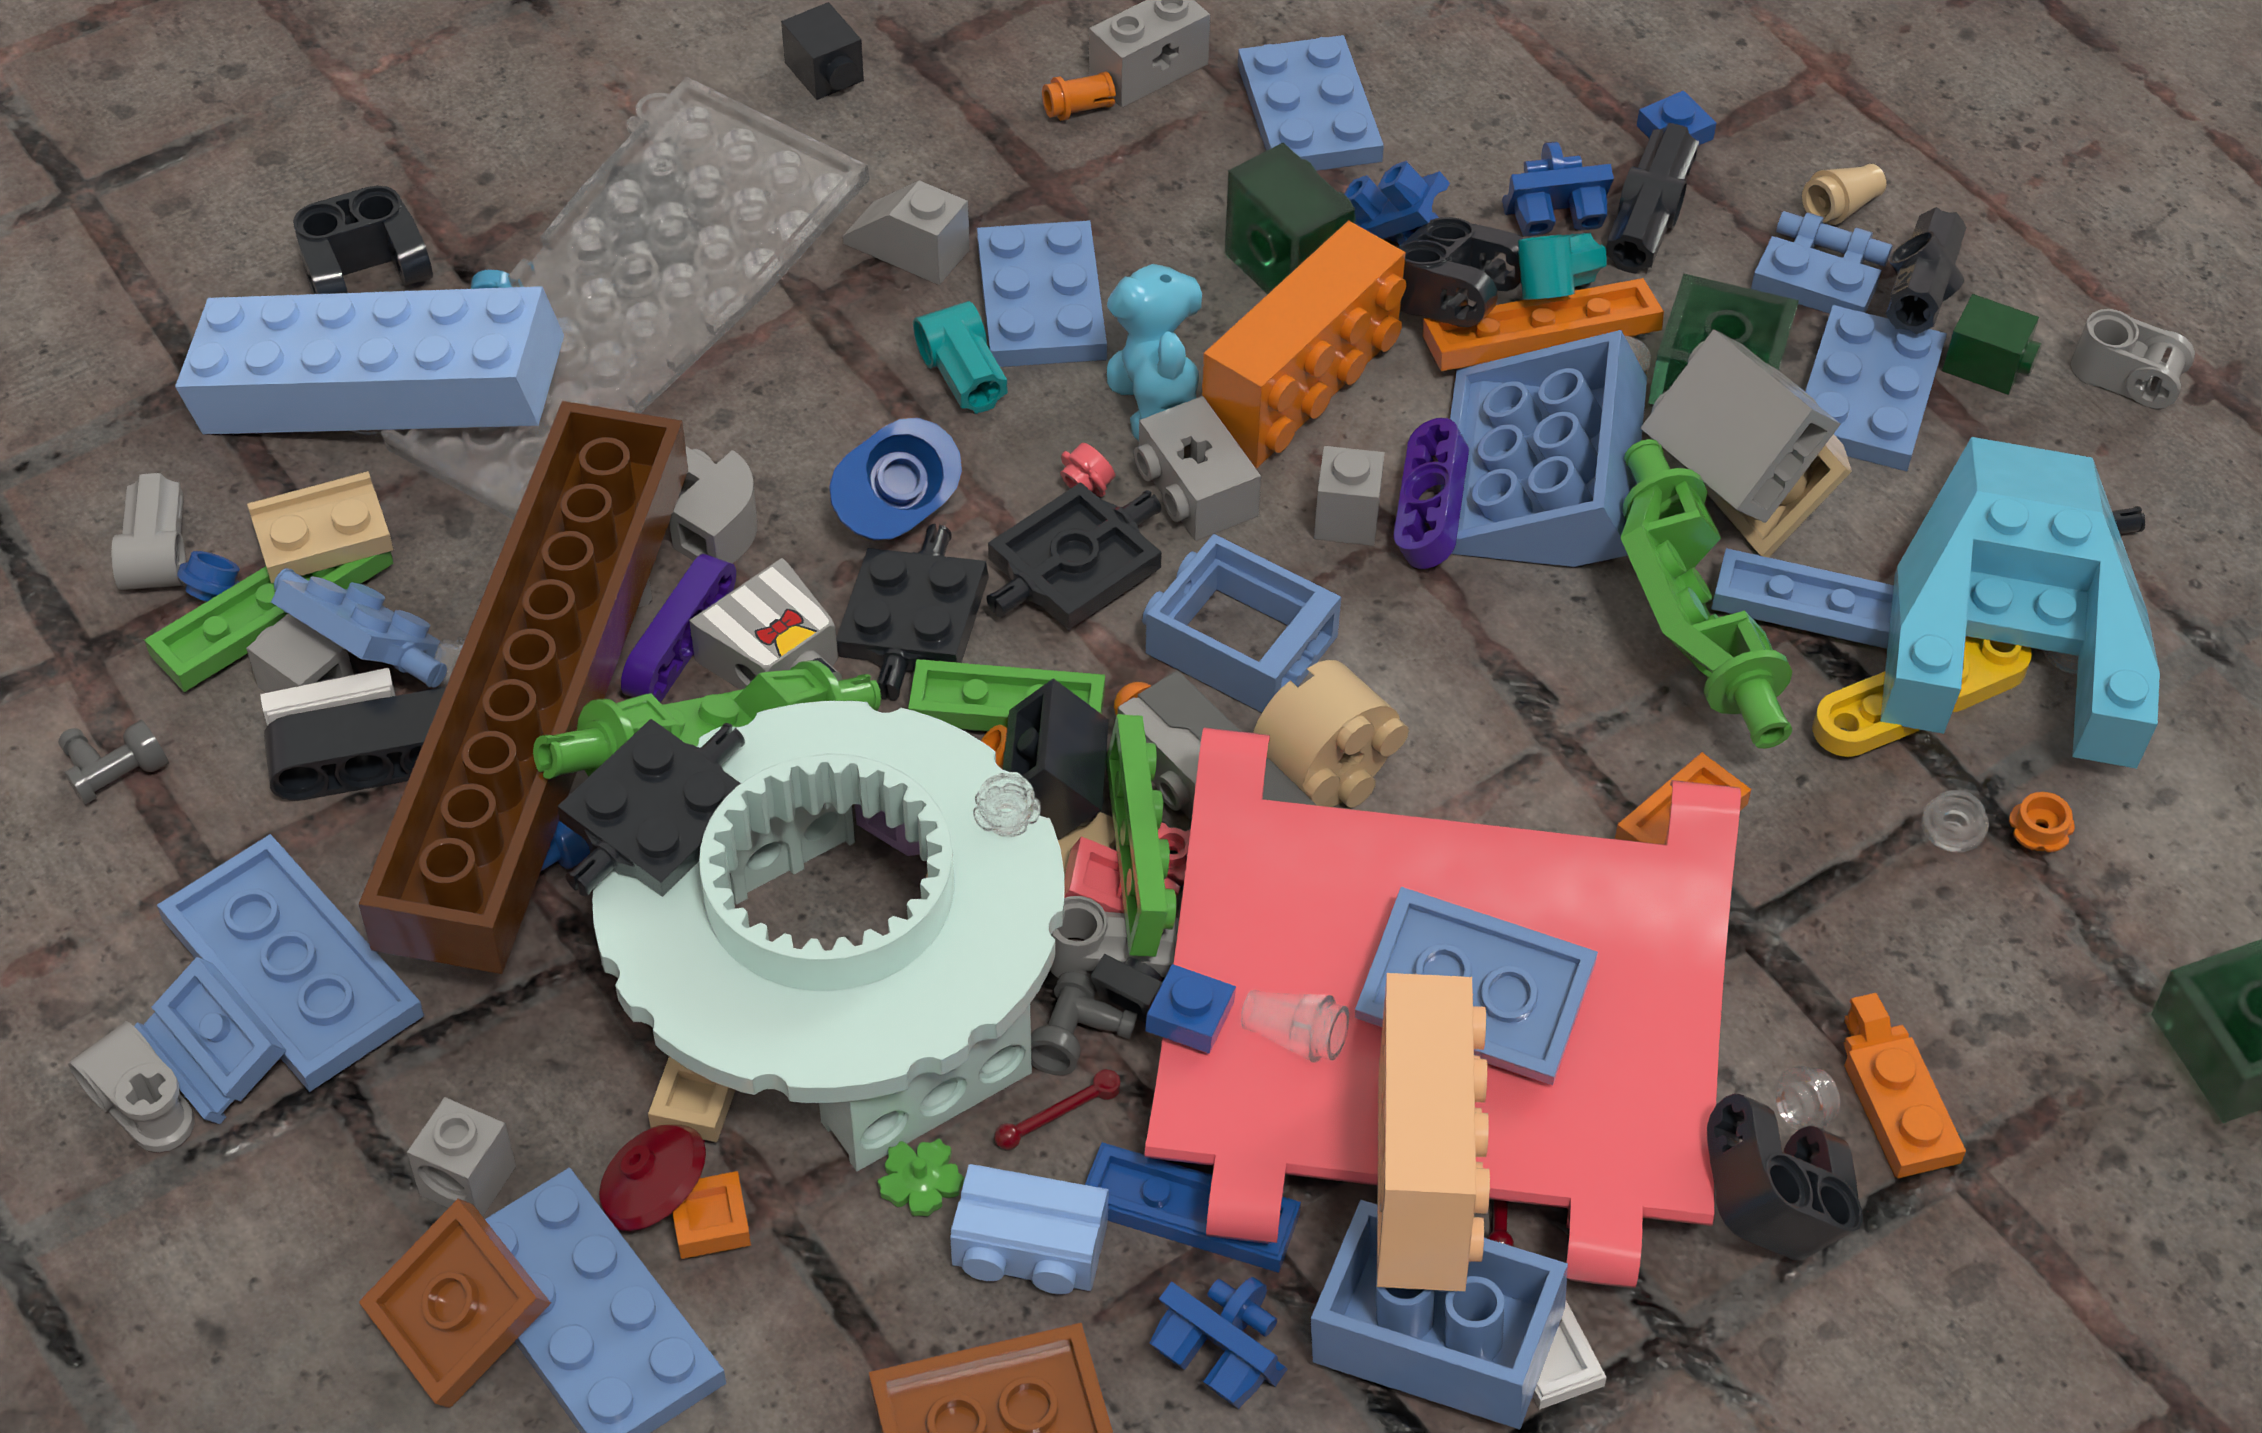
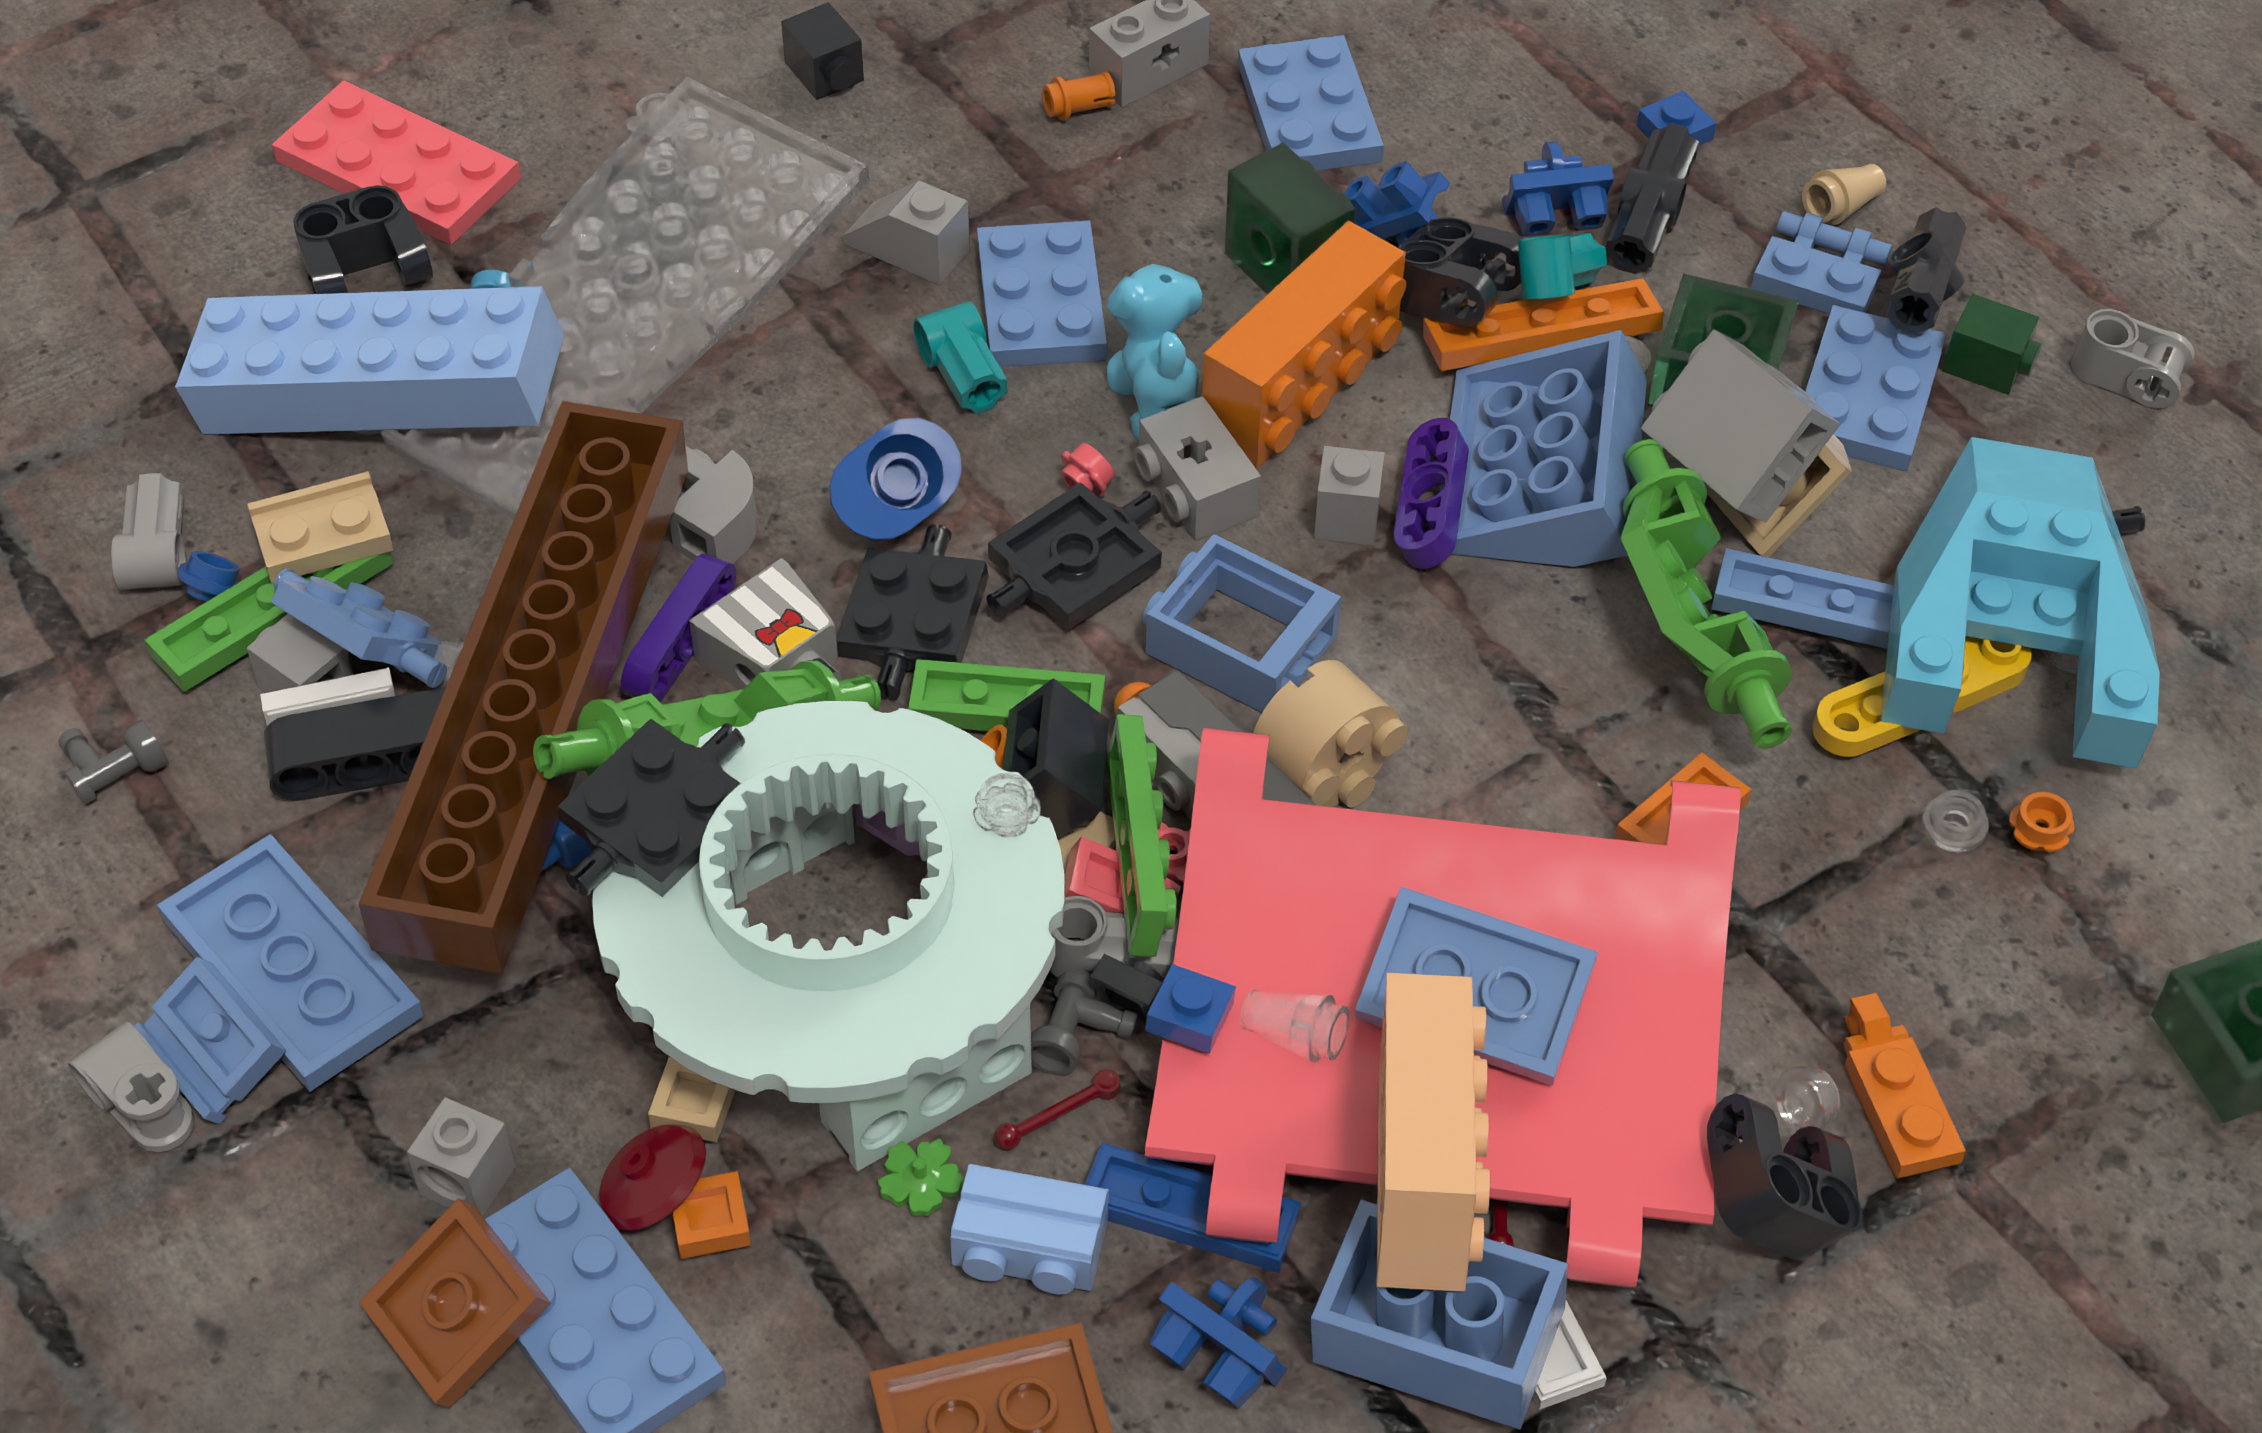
none -> coral plate [272,80,521,245]

